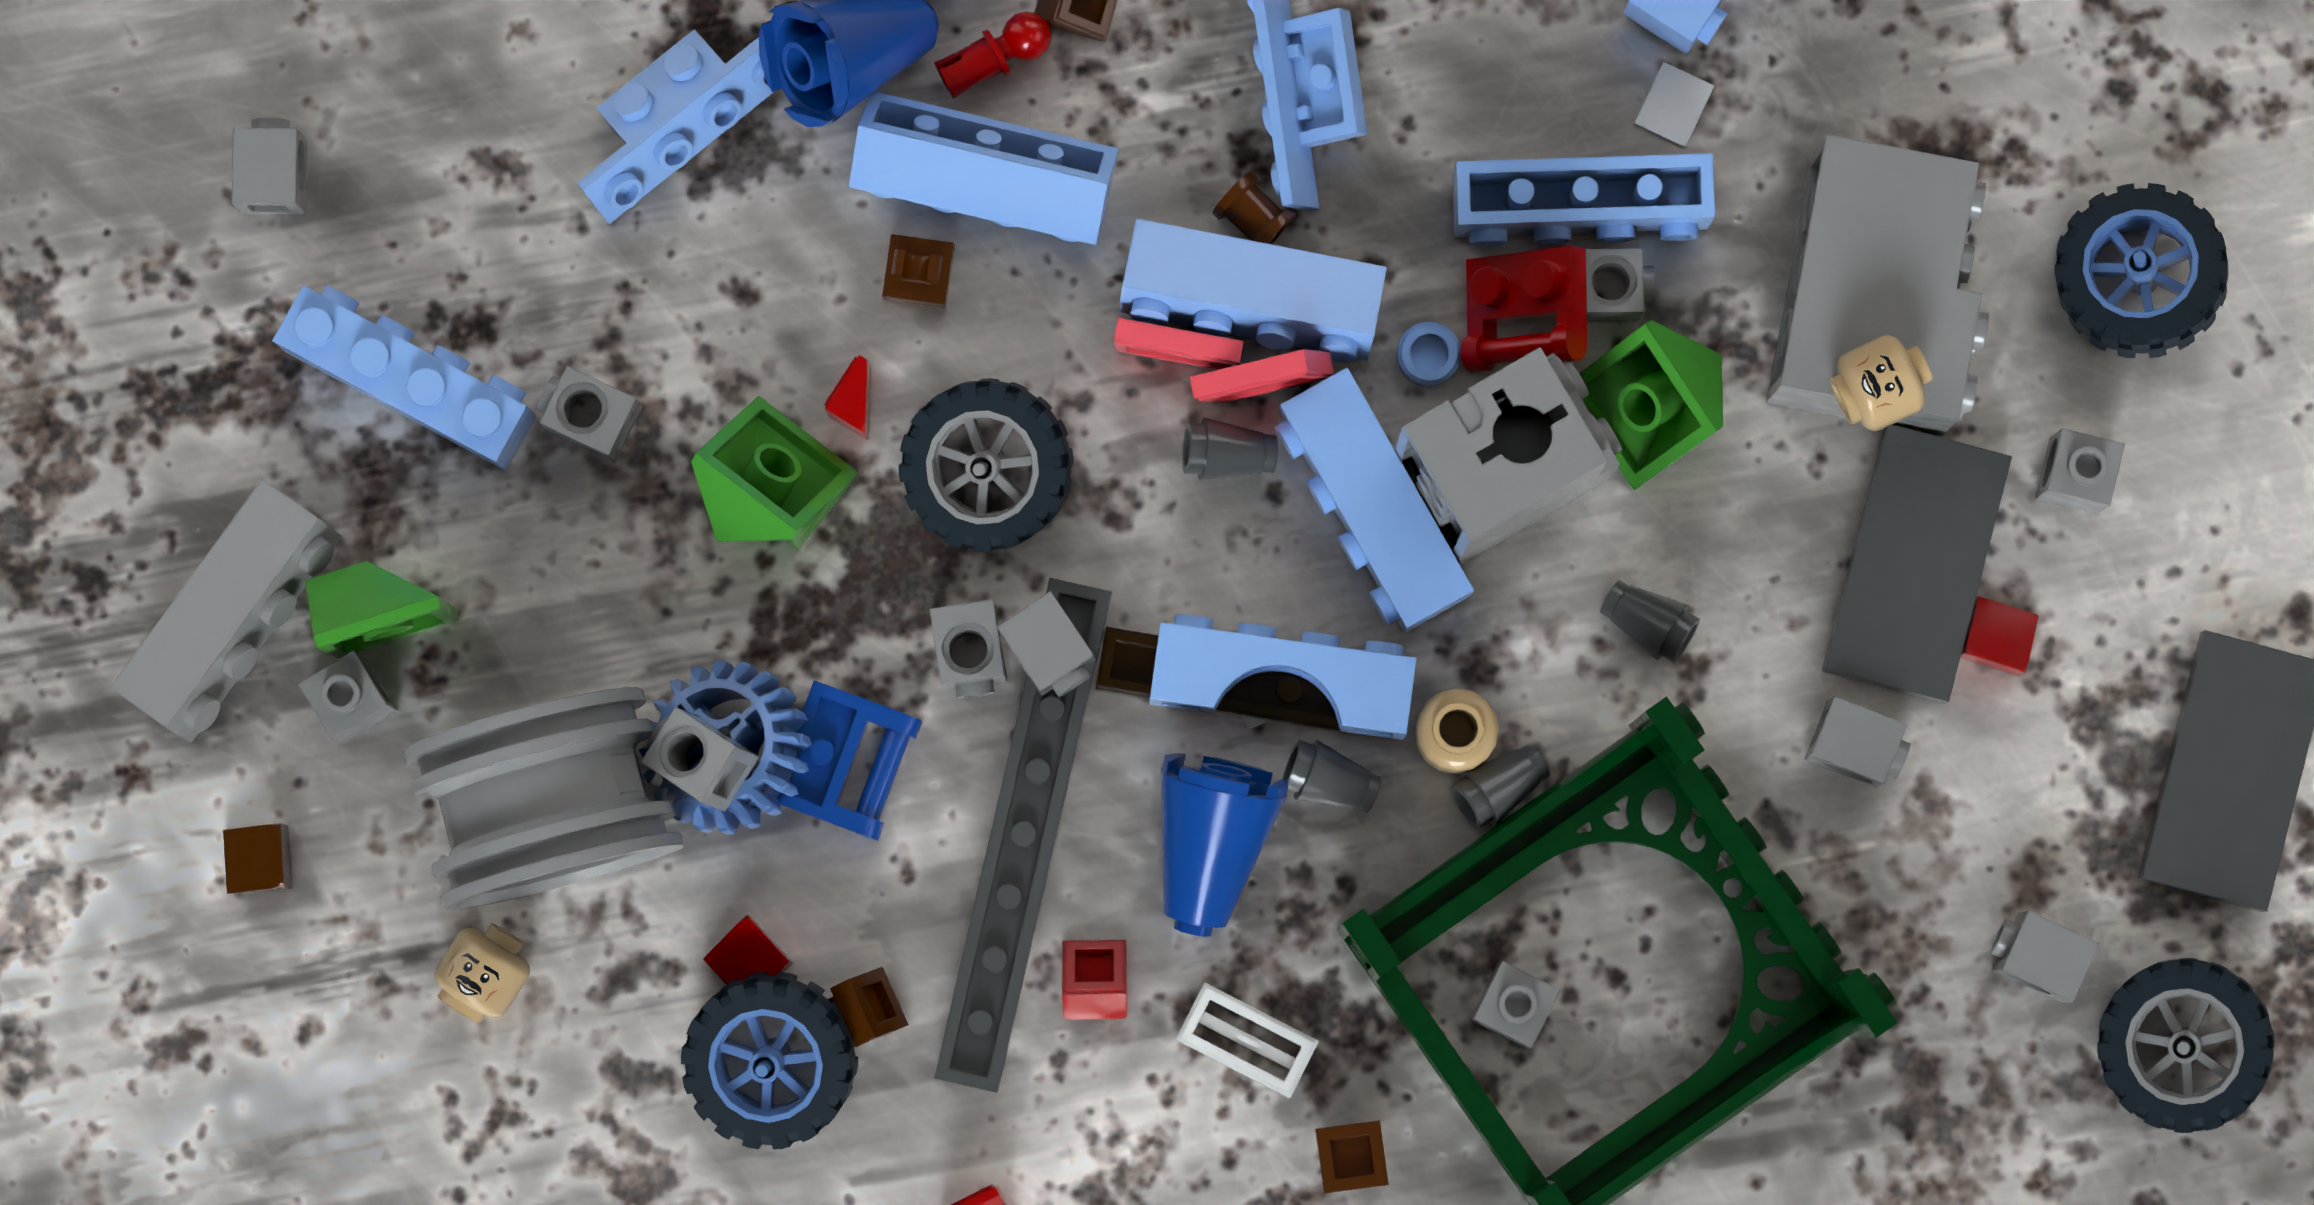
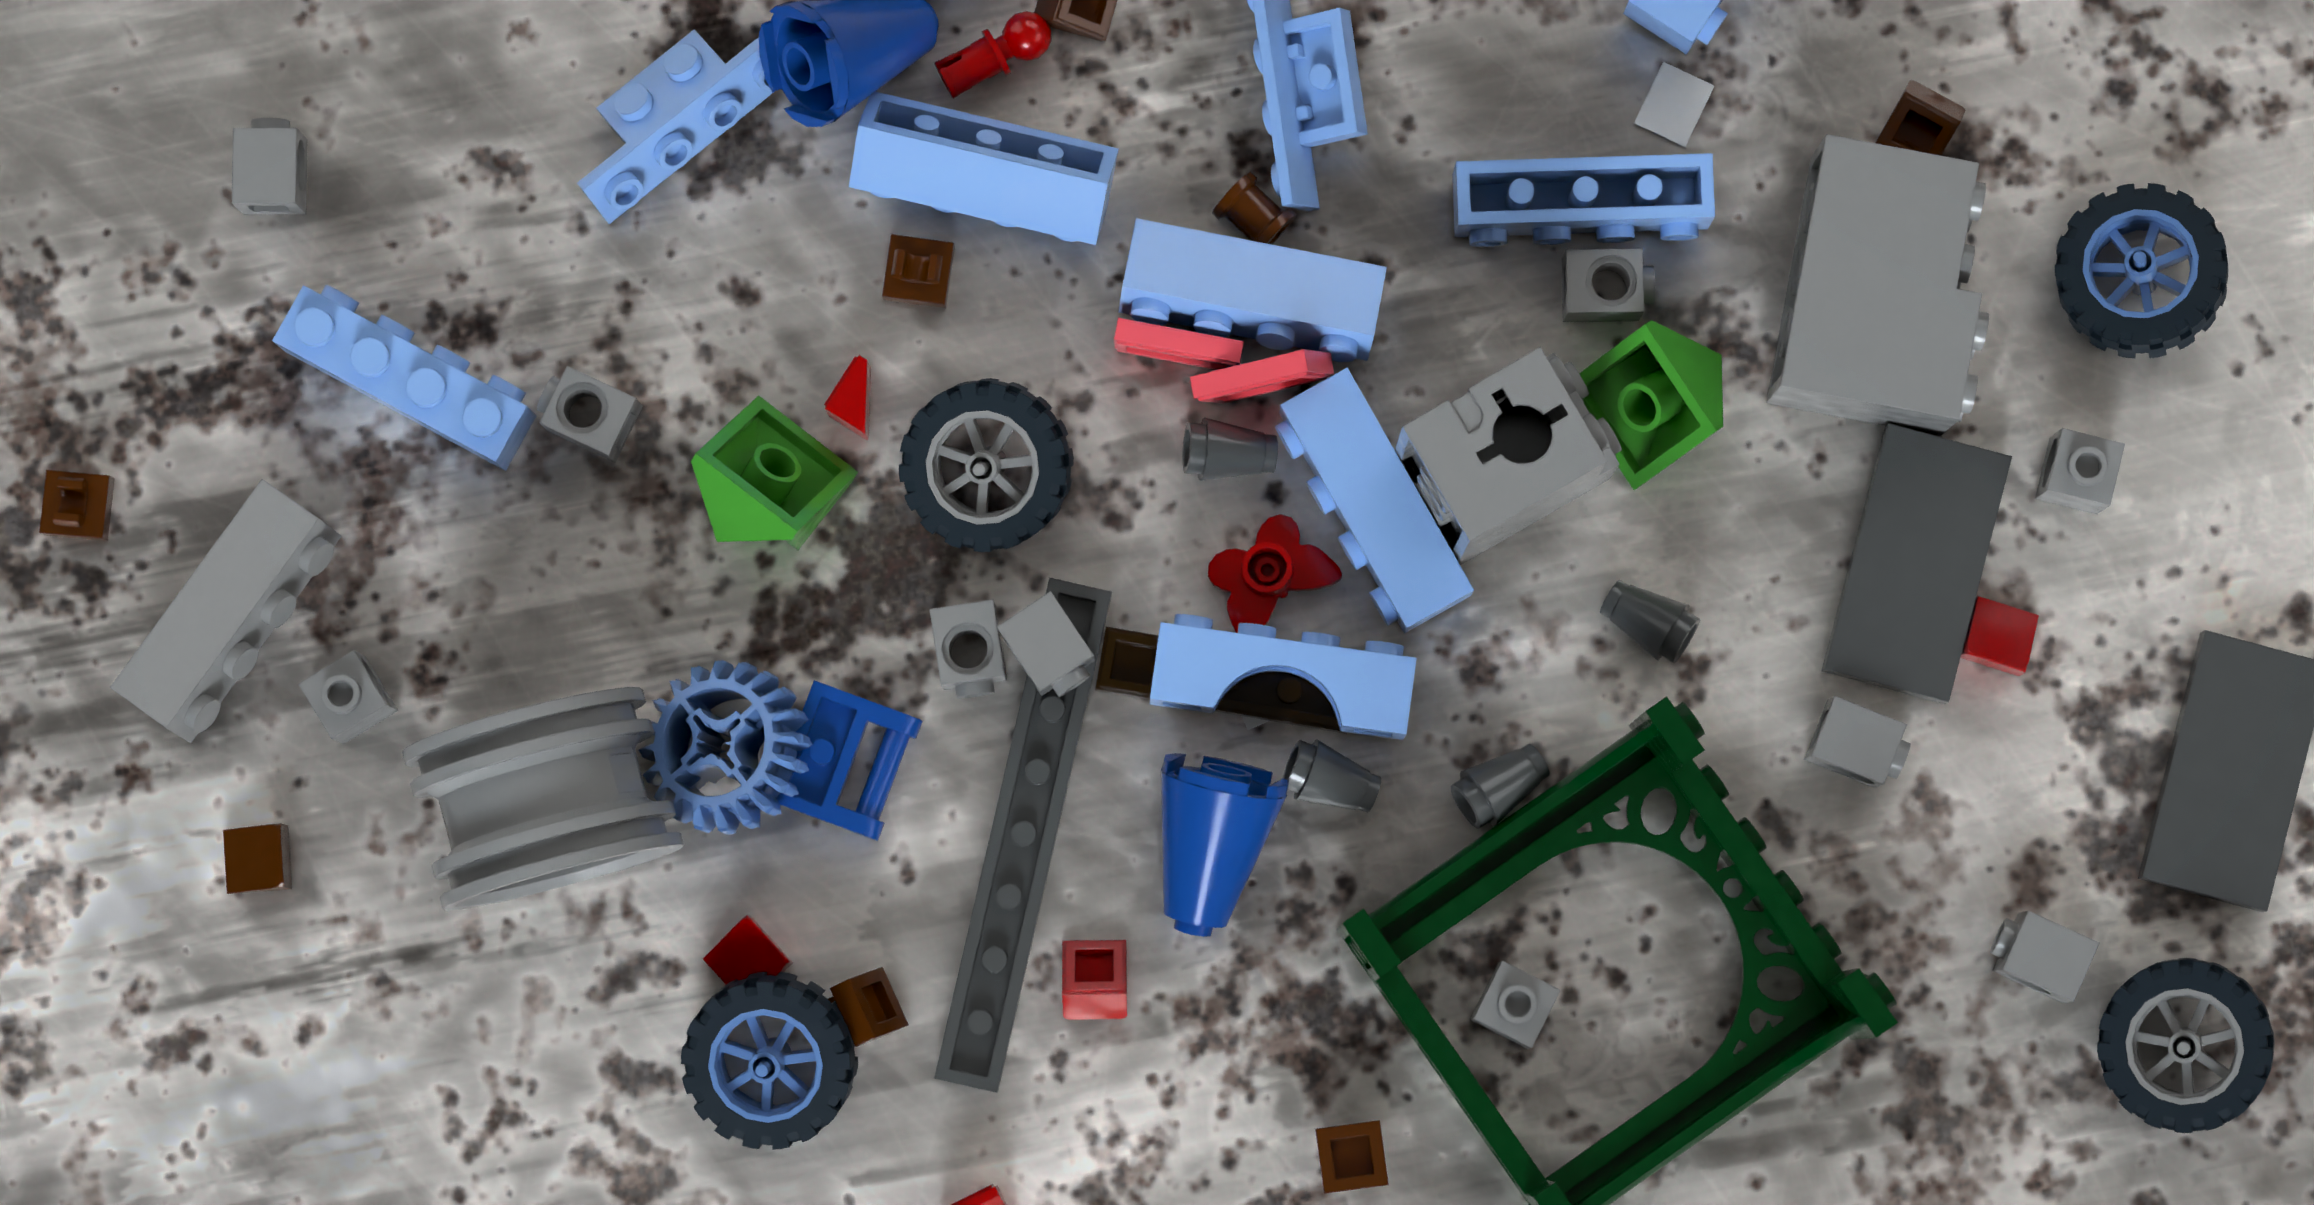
bright green slope [305,561,459,659] -> none
tan head [434,923,530,1023] -> none
light grey brick [641,707,759,812] -> none
white tile [1175,982,1319,1099] -> none
light blue tile [1397,322,1461,388] -> none
tan head [1414,688,1499,774] -> none
red plate [1460,245,1587,373] -> none
tan head [1830,335,1933,431] -> none
none -> reddish brown tile [39,470,115,541]
none -> red animal [1208,514,1342,633]
none -> reddish brown slope [1876,80,1966,156]

